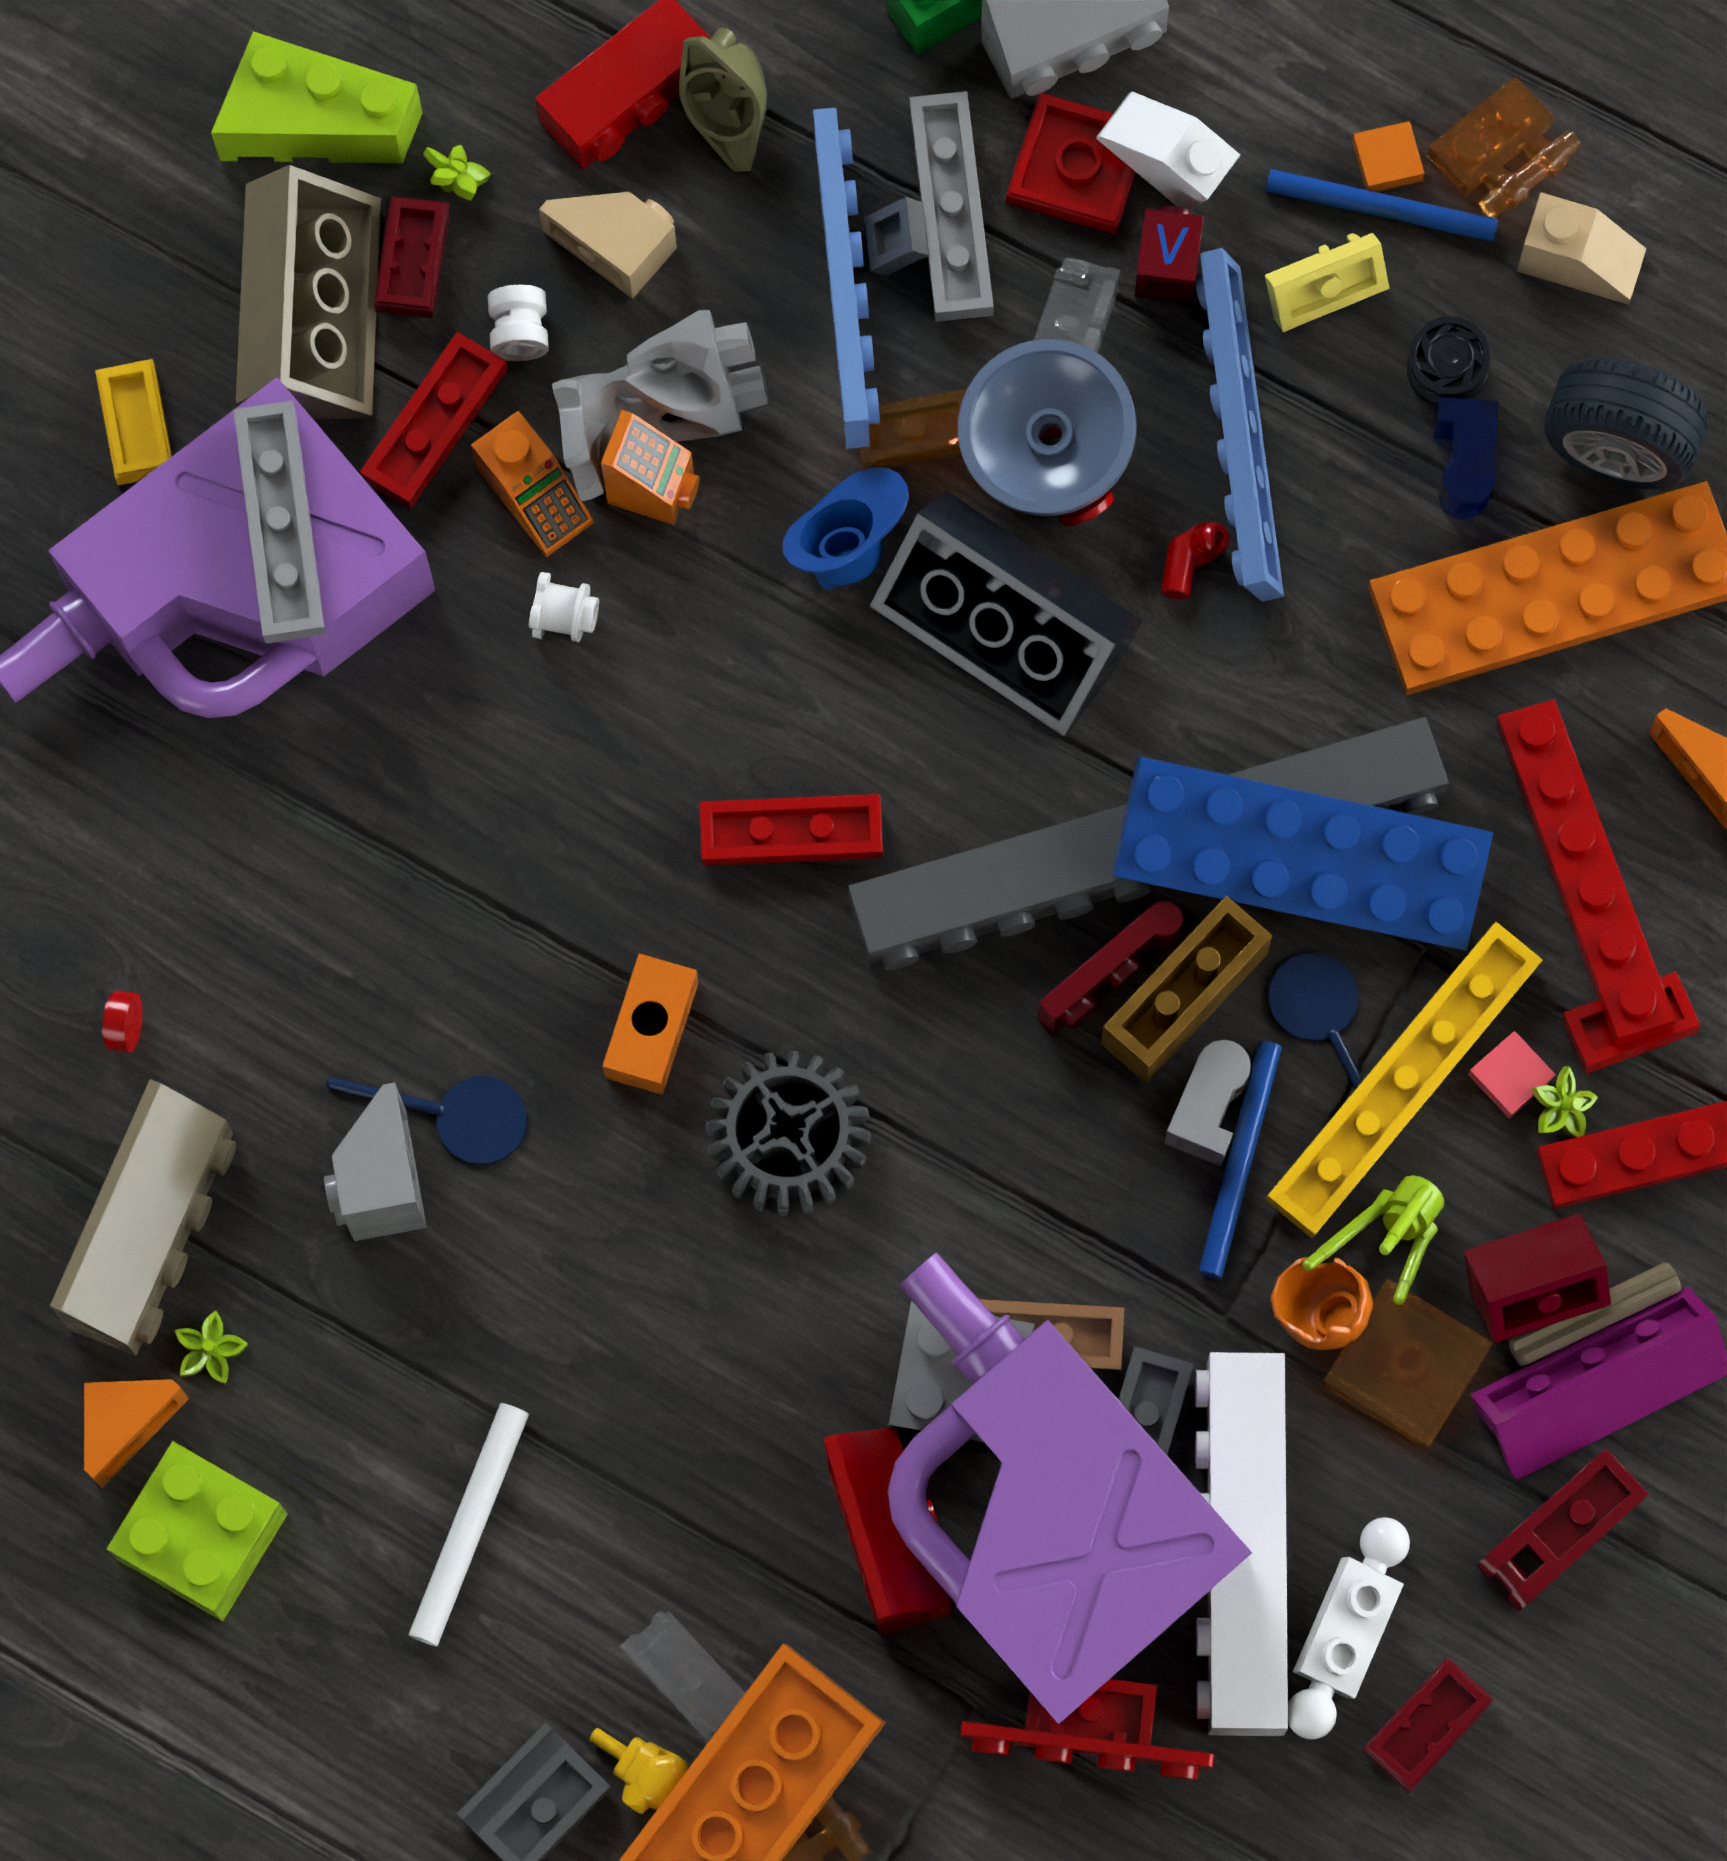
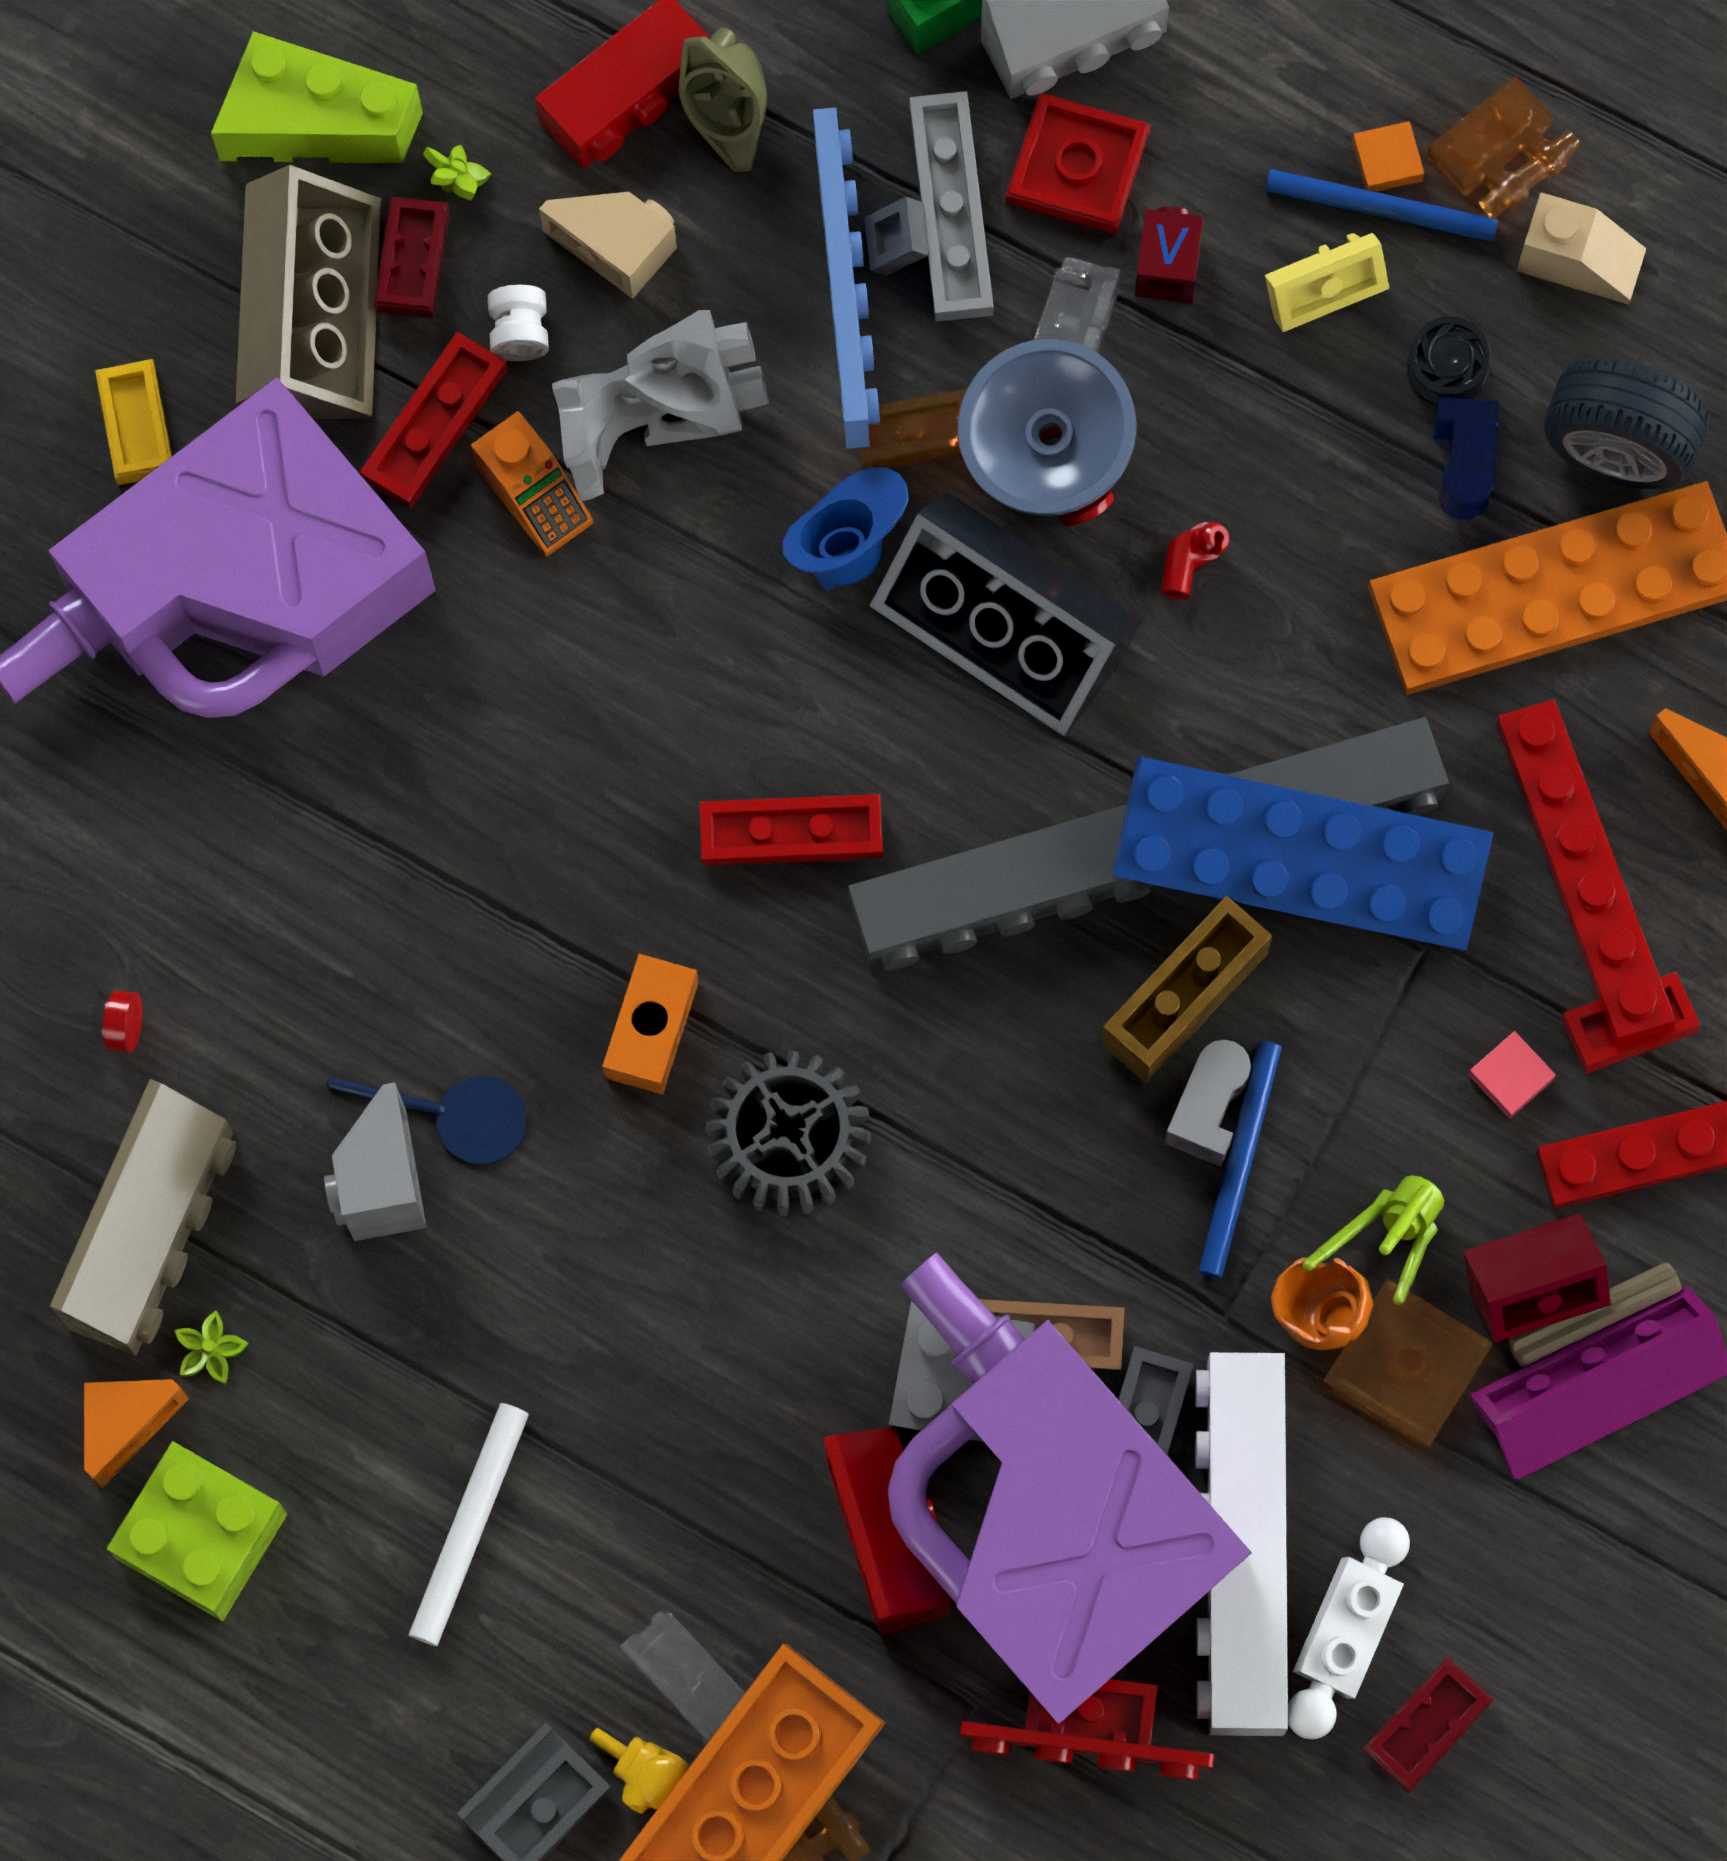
light grey plate [233,400,326,644] -> none
white brick [529,572,599,642] -> none
orange slope [601,410,700,525] -> none
dark red plate [1037,901,1183,1035] -> none
white slope [1096,92,1240,210] -> none
medium blue plate [1196,248,1284,602] -> none
yellow plate [1265,922,1543,1238] -> none
dark blue piece [1268,952,1364,1089] -> none
dark red plate [1476,1448,1649,1612] -> none
lime plant [1530,1066,1598,1138] -> none

